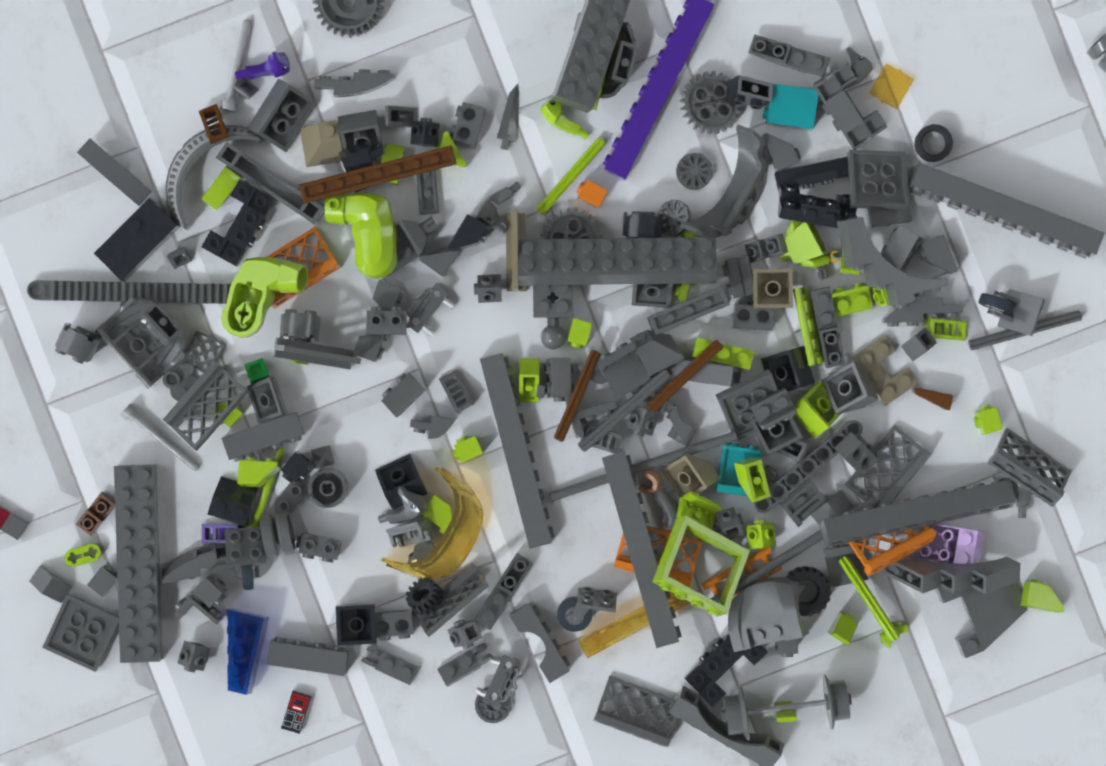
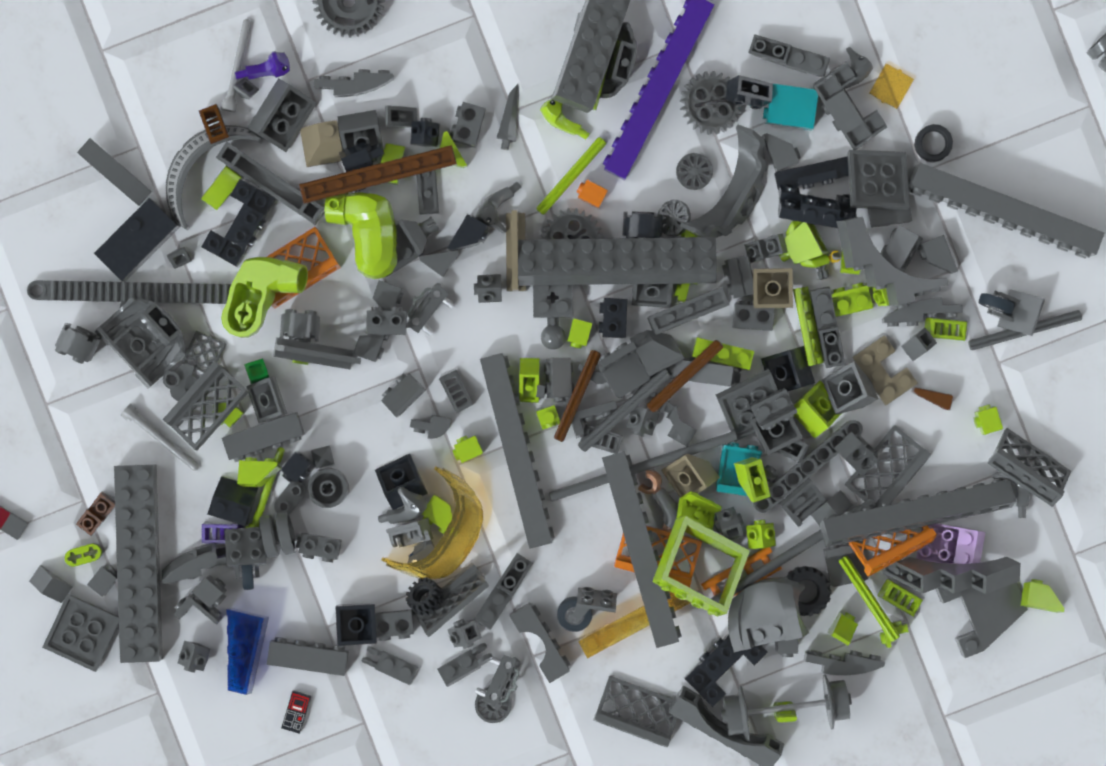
none -> lime brick [536,405,560,430]
none -> black brick [598,298,628,338]
none -> dark grey slope [804,650,885,676]
none -> lime slope [877,579,923,617]

